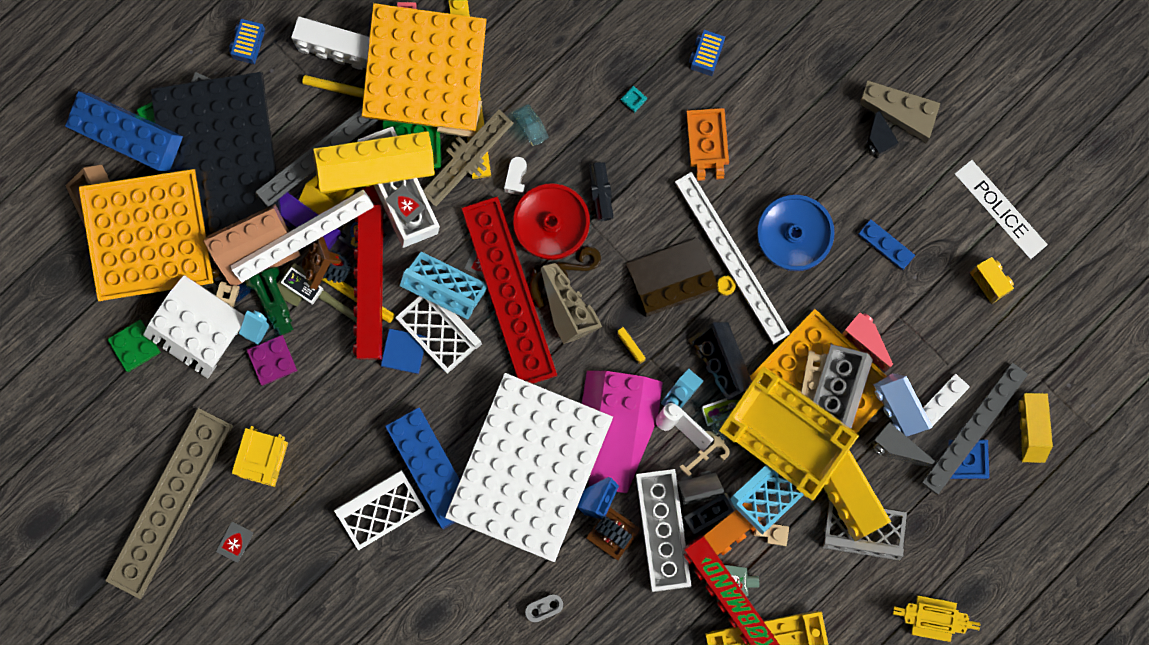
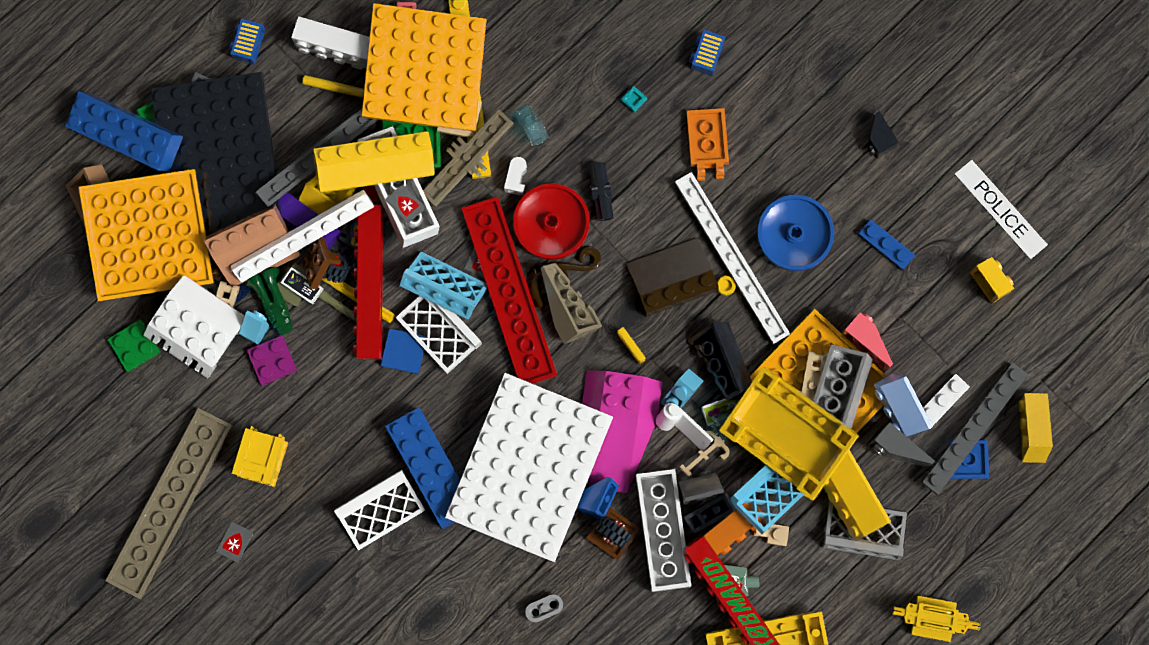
dark tan wedge [859,81,940,143] -> none

